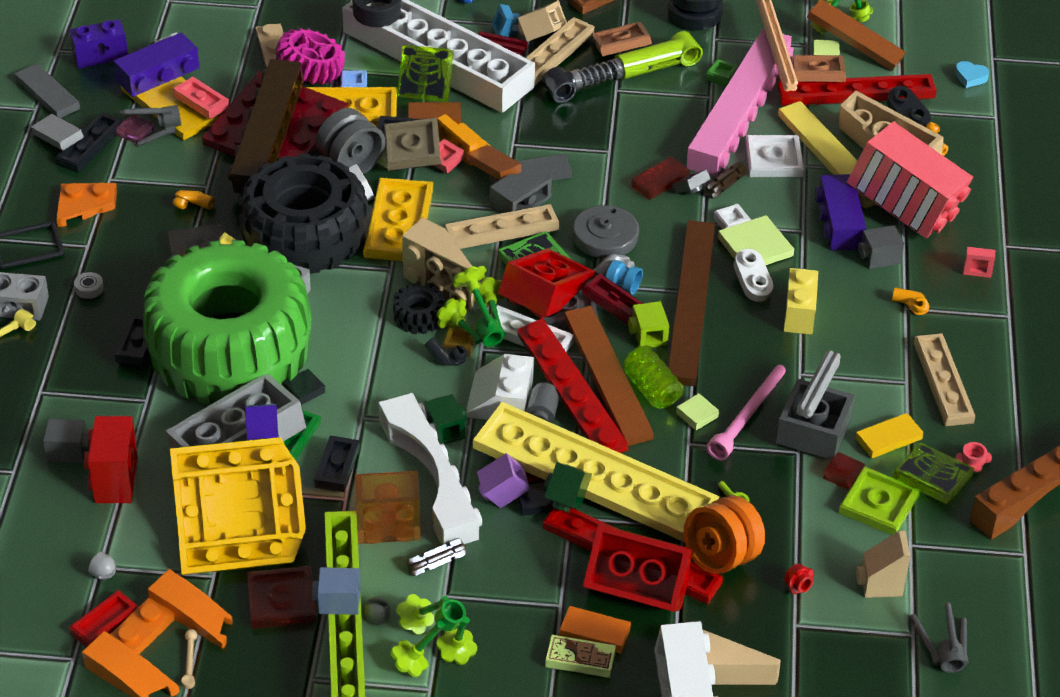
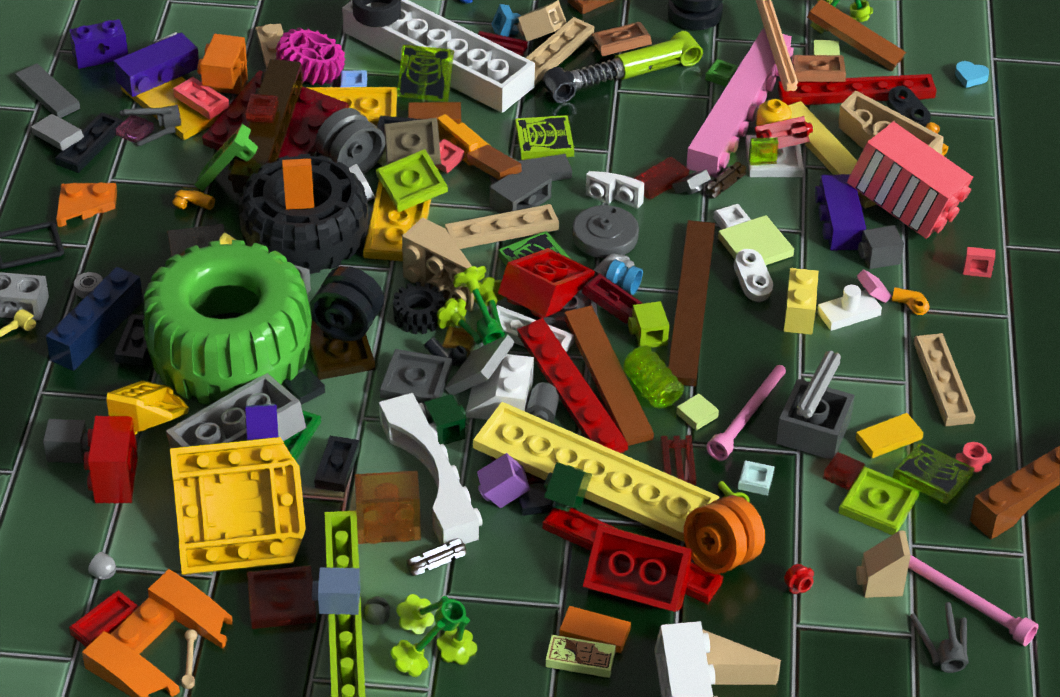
none -> dark blue brick [46,267,143,371]
none -> yellow wedge [106,381,189,435]
none -> bright green hinge [194,124,258,191]
none -> orange brick [197,34,248,94]
none -> clear red plate [245,94,279,123]
none -> orange tile [282,159,314,210]
none -> dark brown tile [309,319,376,380]
none -> black wheel [310,266,384,341]
none -> lime tile [376,149,448,213]
none -> dark grey plate [380,349,452,405]
none -> light grey tile [445,335,514,395]
none -> lime tile [515,115,574,160]
none -> white slope [586,171,644,209]
none -> clear red tile [661,435,696,486]
none -> light aqua tile [738,461,774,496]
none -> clear neon green tile [749,137,779,165]
none -> hinge [754,116,813,153]
none -> yellow head [756,99,792,126]
none -> white tile [817,284,882,331]
none -> bright pink tile [857,269,892,303]
none -> bright pink piece [908,555,1038,646]

